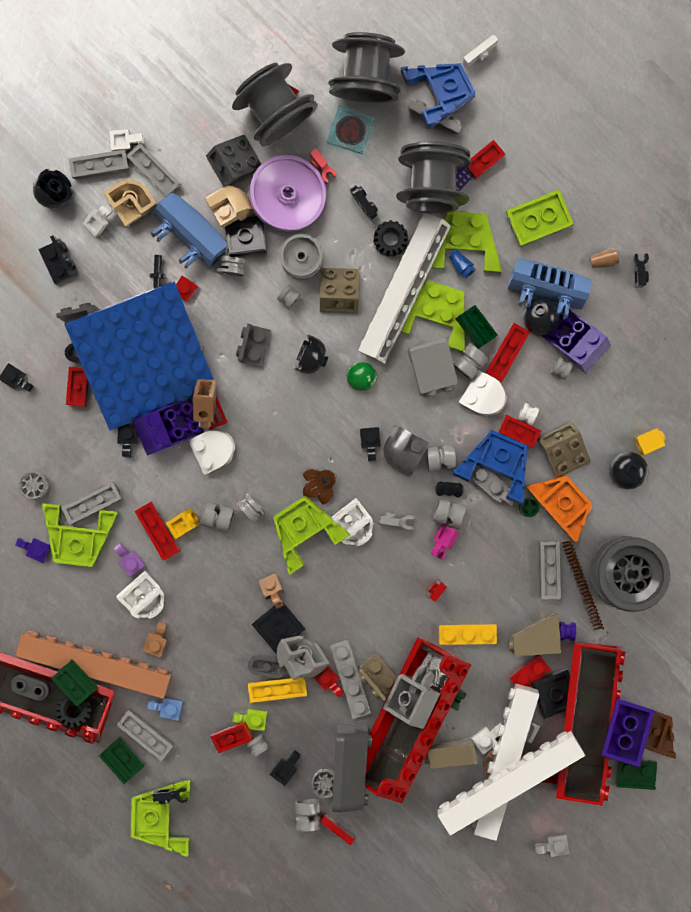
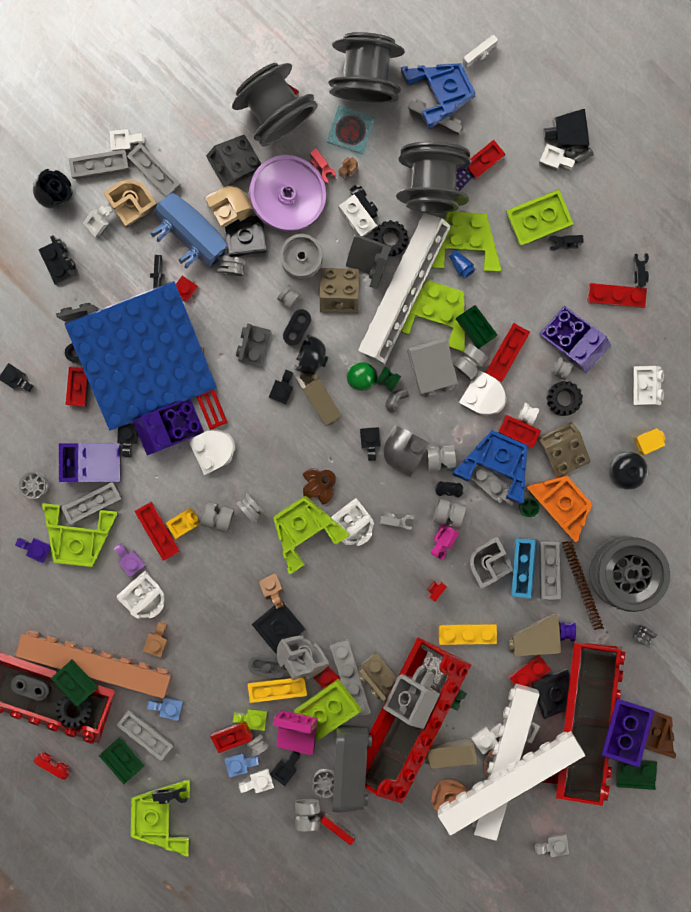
medium nougat torso [193,379,217,428] -> none
medium blue piece [507,258,591,319] -> none
black cylinder [523,297,562,336] -> none
medium nougat cone [590,248,619,268] -> none
none -> red plate [33,752,71,780]
none -> slope [59,443,121,482]
none -> medium blue plate [224,753,260,778]
none -> white plate [239,768,274,793]
none -> black plate [269,370,294,405]
none -> dark pink bracket [273,710,318,755]
none -> black plate [283,309,311,346]
none -> lime plate [294,679,362,741]
none -> dark tan slope [296,373,342,426]
none -> medium nougat plate [339,157,358,179]
none -> white brick [339,195,377,237]
none -> dark grey bracket [346,234,391,289]
none -> dark green wheel [375,366,401,392]
none -> dark grey arm [385,388,409,413]
none -> nougat tile [431,779,468,813]
none -> light grey brick [470,537,514,589]
none -> dark azure brick [512,537,538,598]
none -> white plate [539,144,575,171]
none -> black torso [543,109,590,149]
none -> black tyre [546,381,583,416]
none -> black plate [549,235,584,251]
none -> dark grey arm [565,147,594,164]
none -> red plate [587,283,647,308]
none -> dark grey wheel [633,625,657,648]
none -> white bracket [634,366,664,405]

